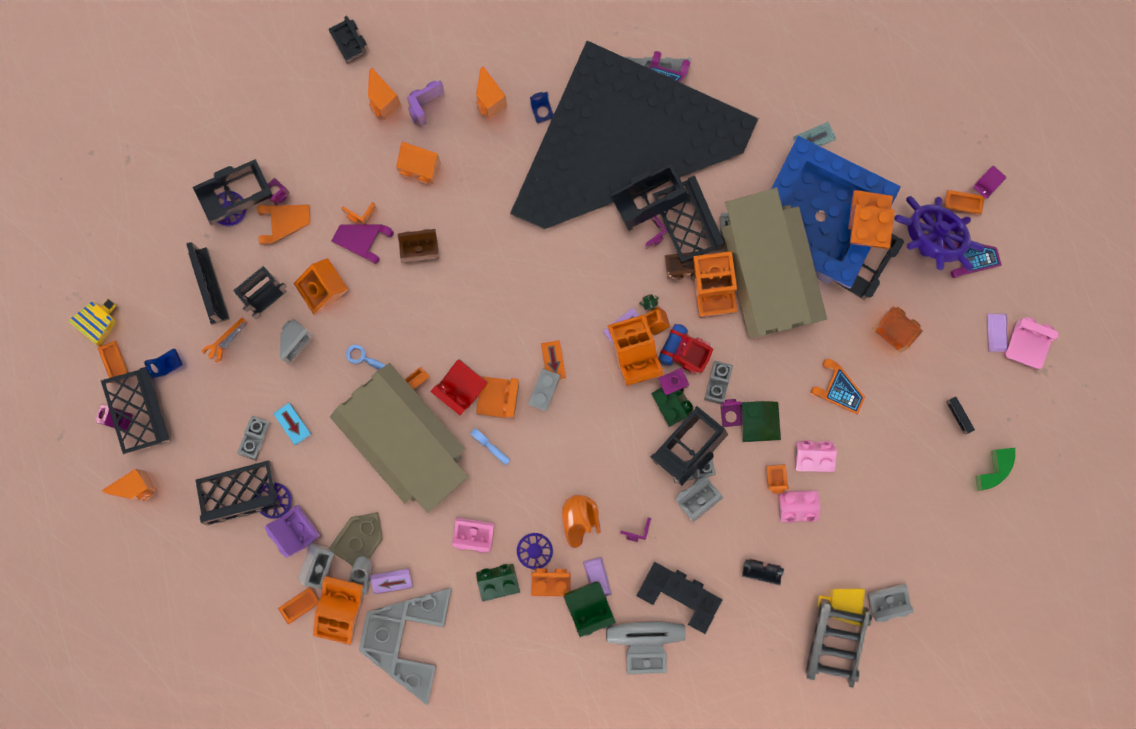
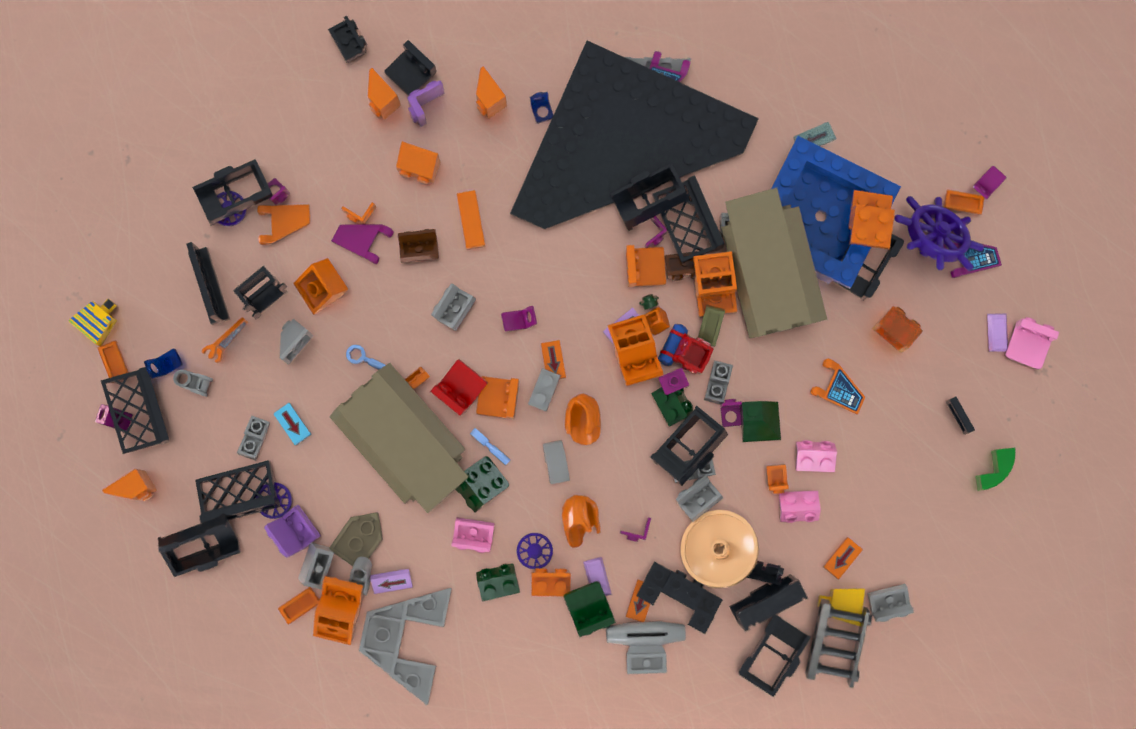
none -> black piece [158,513,241,577]
none -> light grey piece [173,369,213,397]
none -> black bracket [384,40,437,96]
none -> light grey bracket [431,283,476,331]
none -> bracket [455,456,509,512]
none -> orange tile [457,190,485,249]
none -> magenta bracket [501,306,537,332]
none -> light grey slope [543,440,570,484]
none -> orange hair [565,393,601,445]
none -> orange tile [625,579,650,622]
none -> orange bracket [626,245,666,287]
none -> light nougat dish [681,510,759,588]
none -> olive tile [698,305,725,346]
none -> black piece [729,574,808,632]
none -> black piece [739,615,811,697]
none -> orange tile [823,537,863,579]

